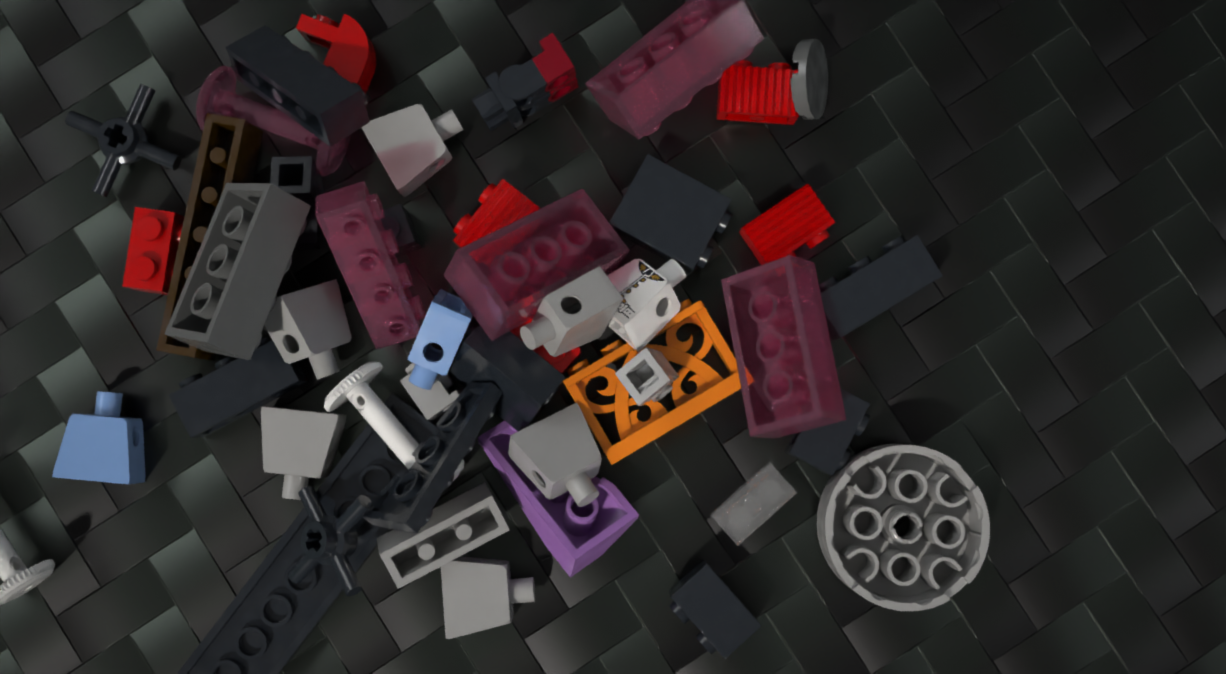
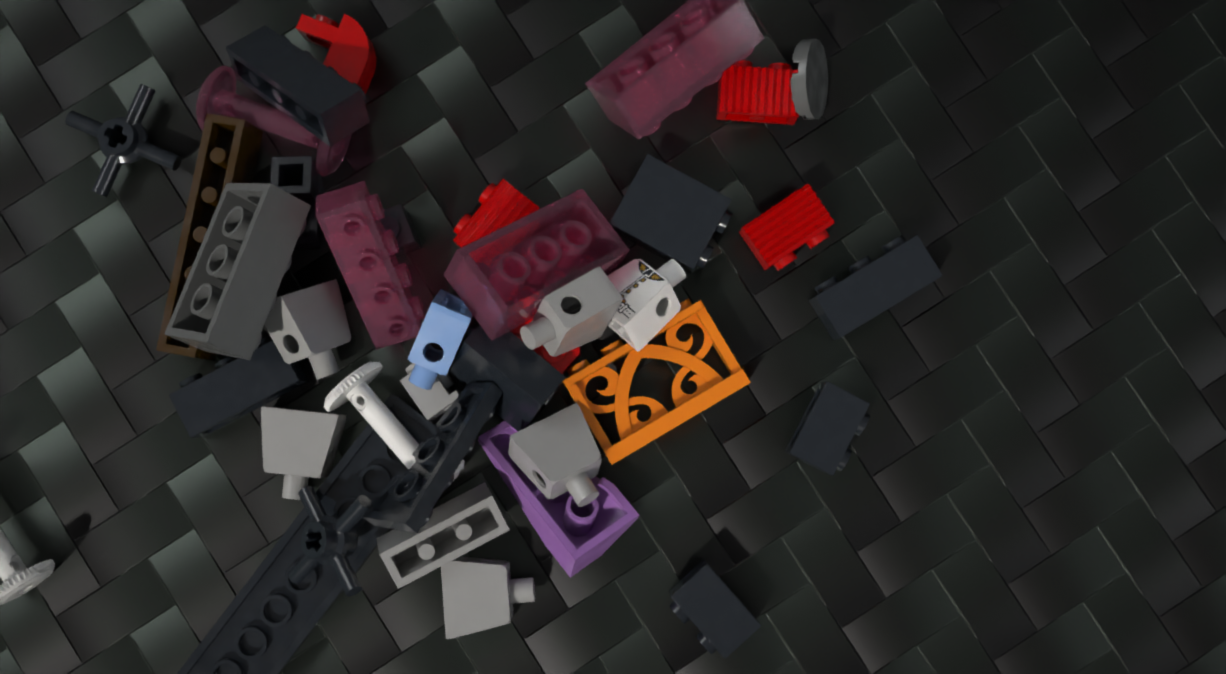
medium blue torso [52,391,146,484] -> none
red brick [122,207,184,295] -> none
light grey torso [362,104,463,197] -> none
black hips [472,33,579,131] -> none
light grey brick [615,347,680,406] -> none
clear plate [710,462,797,546] -> none
clear pink brick [721,255,846,438] -> none
light grey brick [817,444,990,611] -> none

